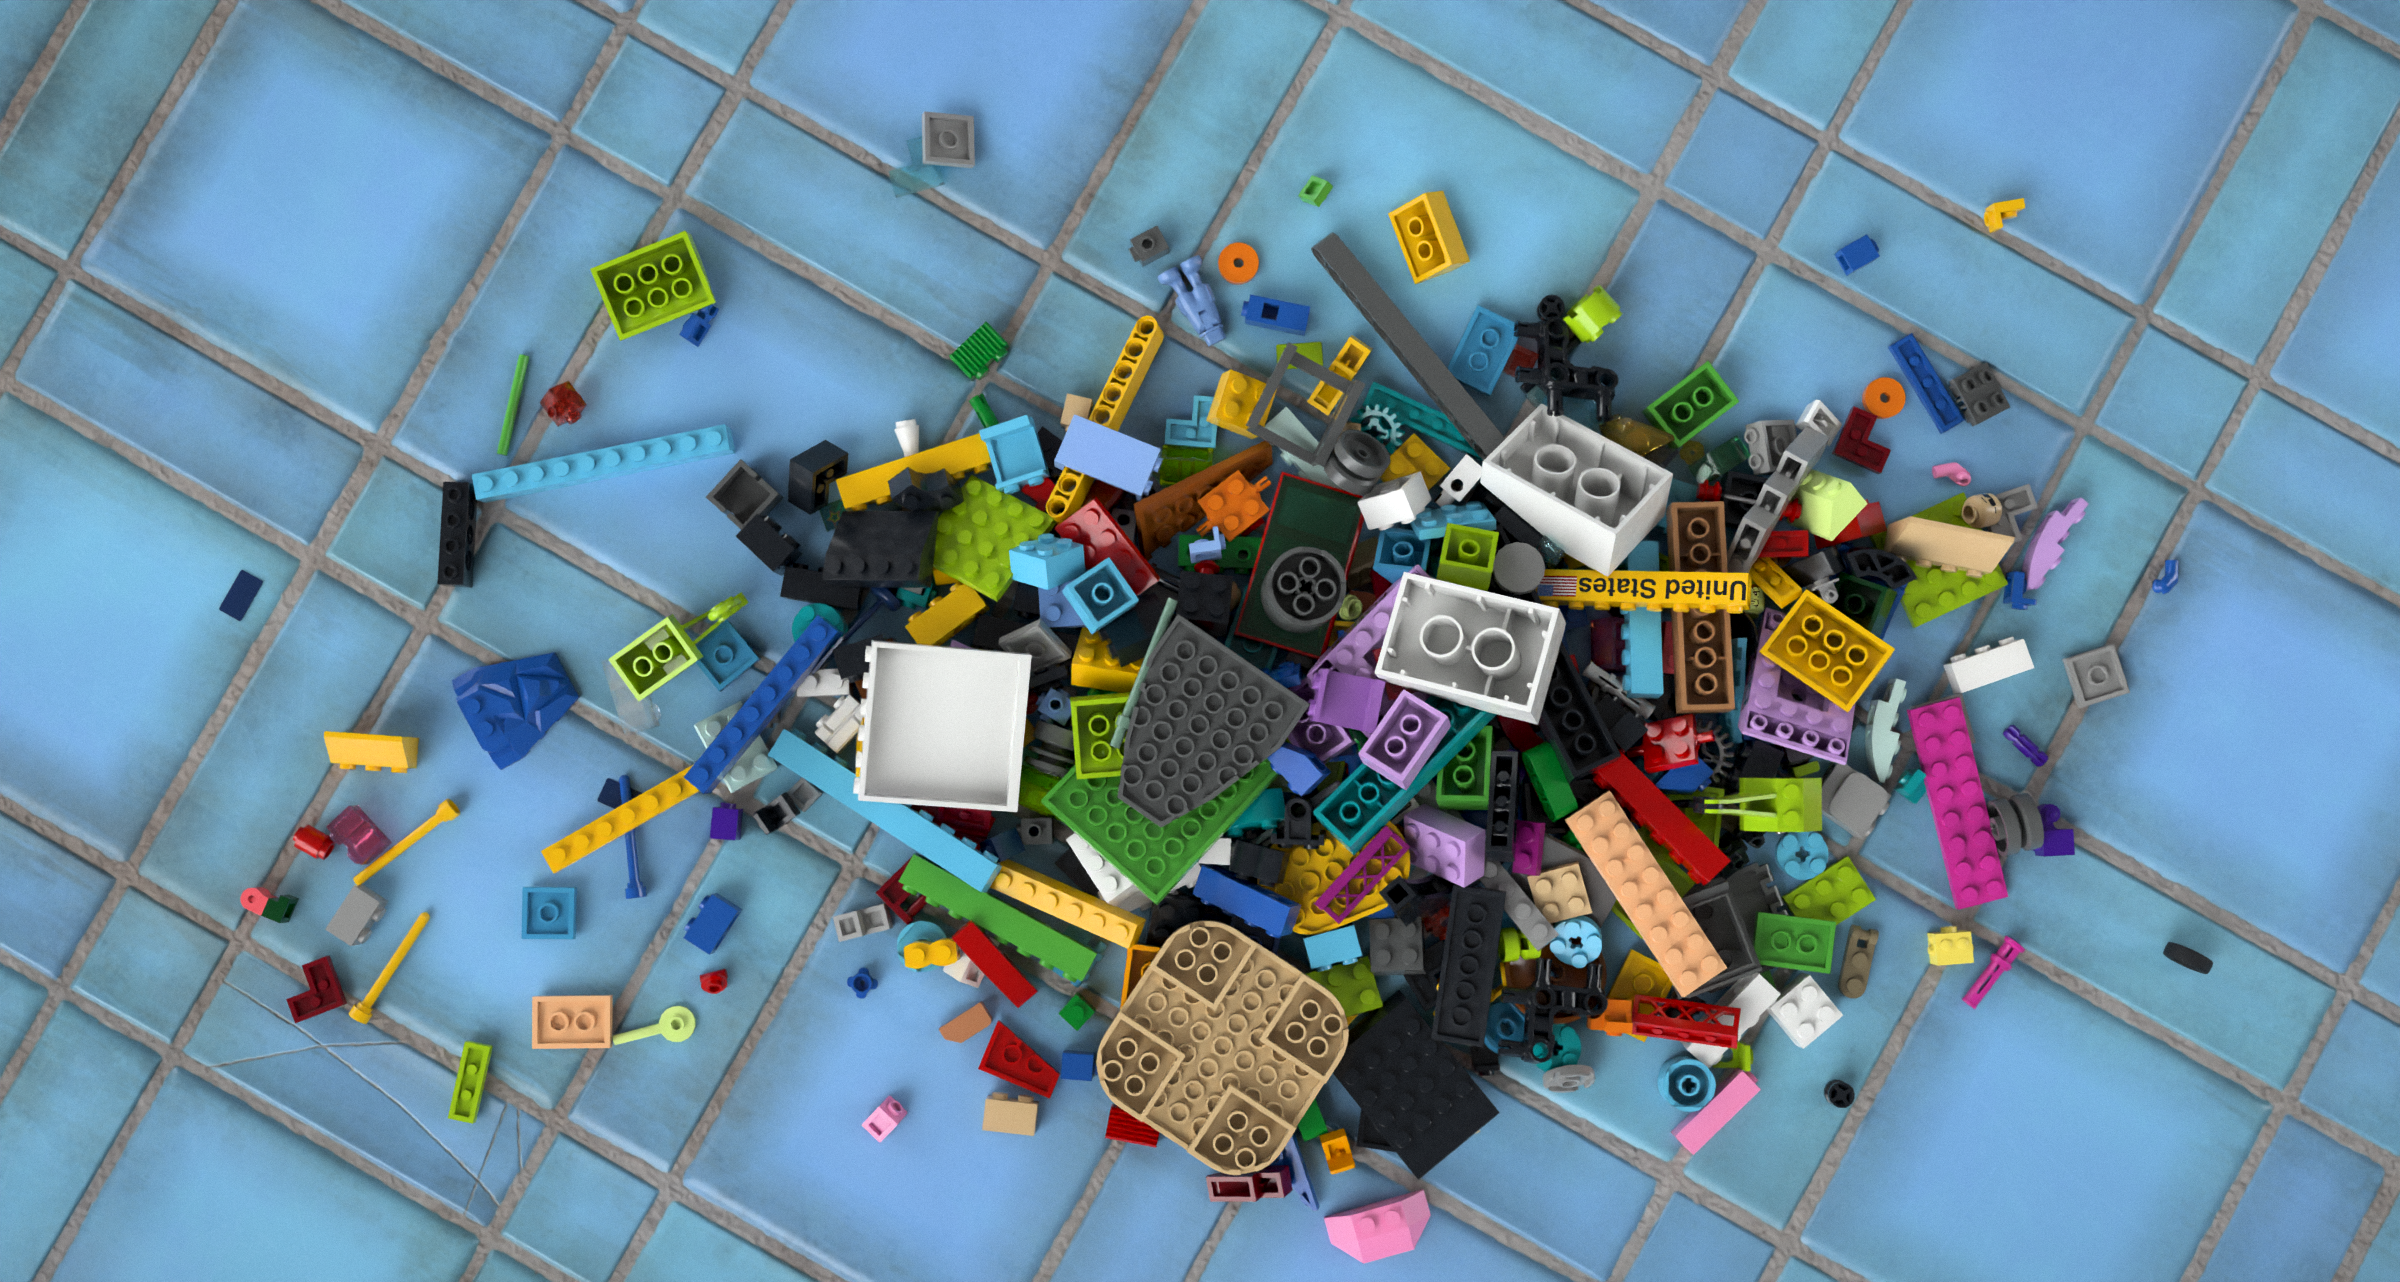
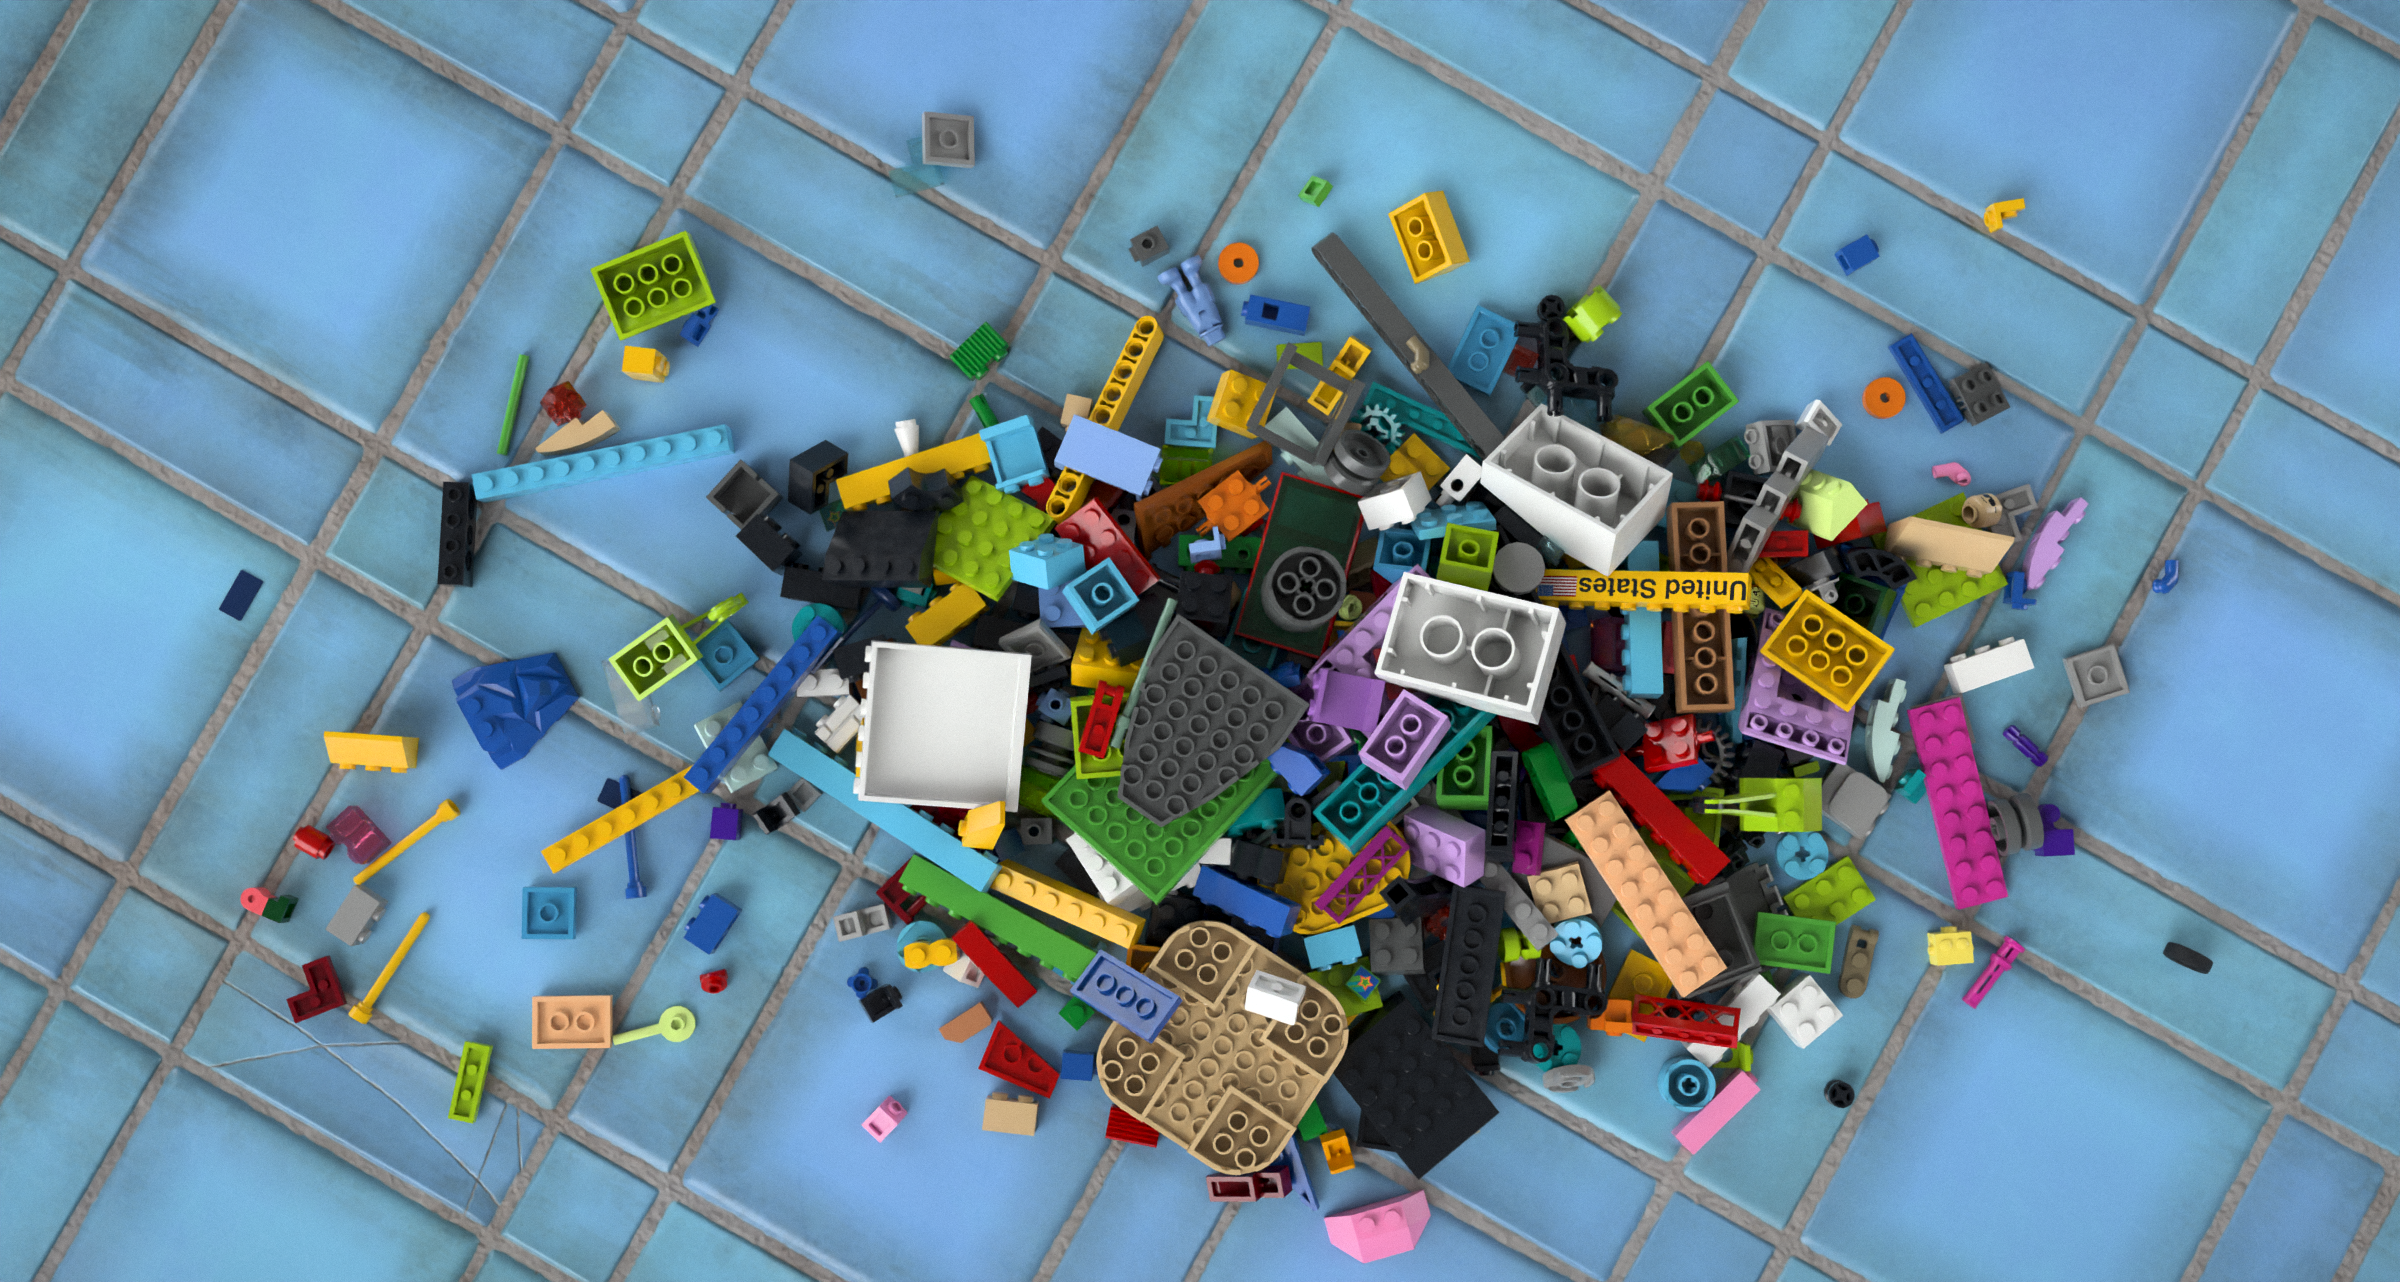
dark red plate [1832,406,1891,474] -> none
none -> tan slope [535,410,621,456]
none -> yellow brick [622,346,670,383]
none -> black bracket [858,984,903,1023]
none -> yellow slope [958,801,1005,850]
none -> plate [1070,949,1183,1044]
none -> red plate [1078,679,1125,759]
none -> white panel [1245,970,1306,1025]
none -> tile [1344,965,1381,1002]
none -> dark tan arm [1406,335,1430,374]

